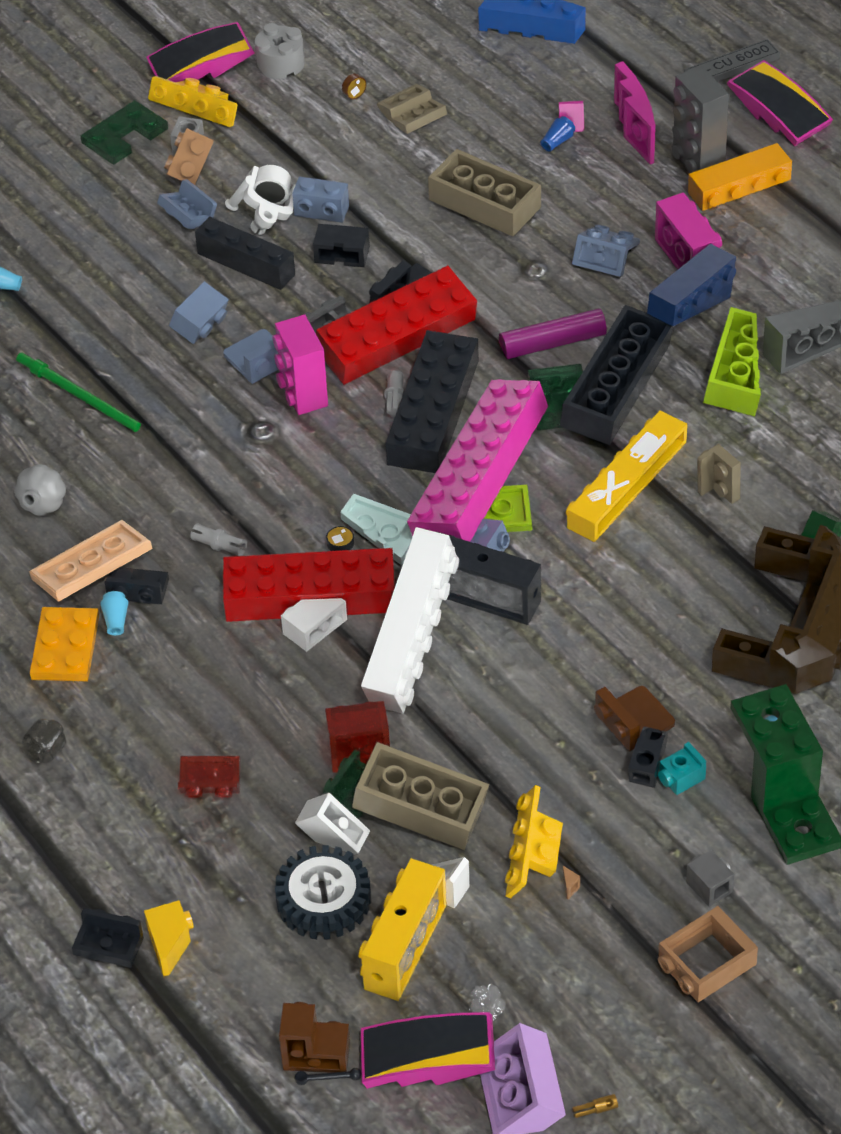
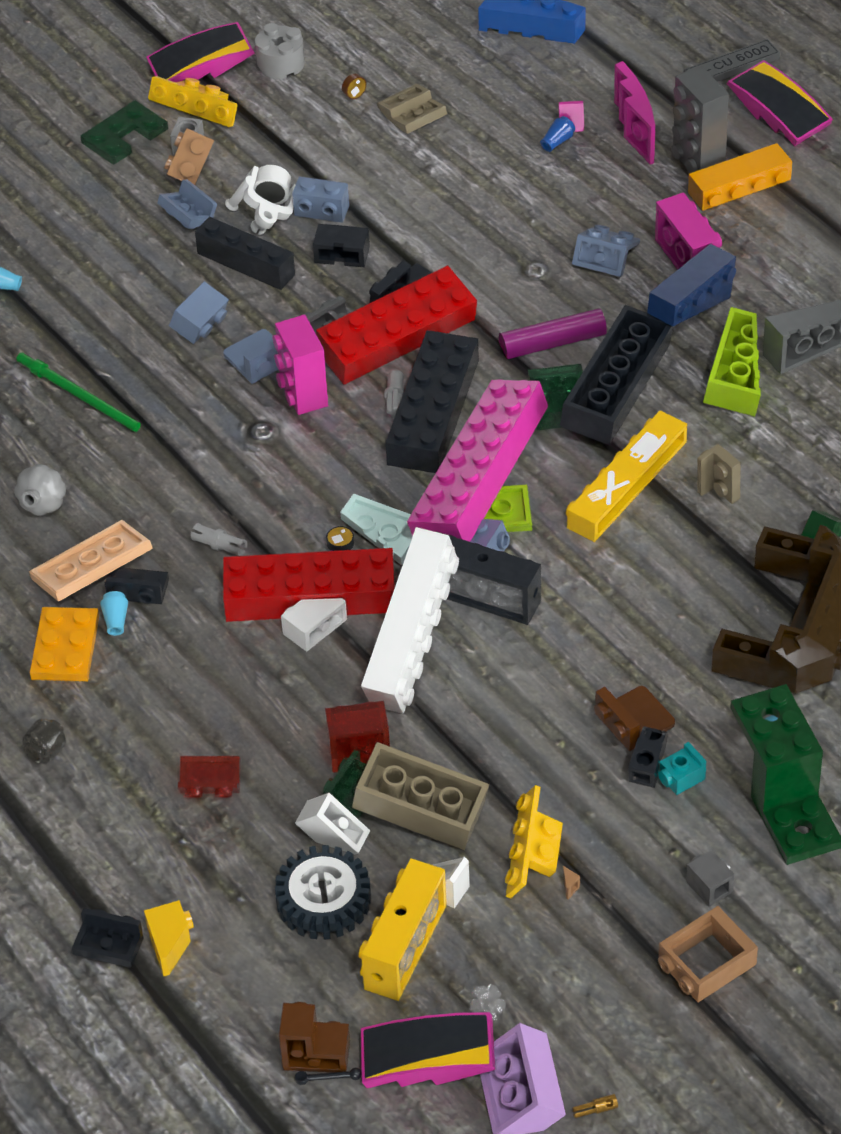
dark tan brick [428,149,541,237] -> none

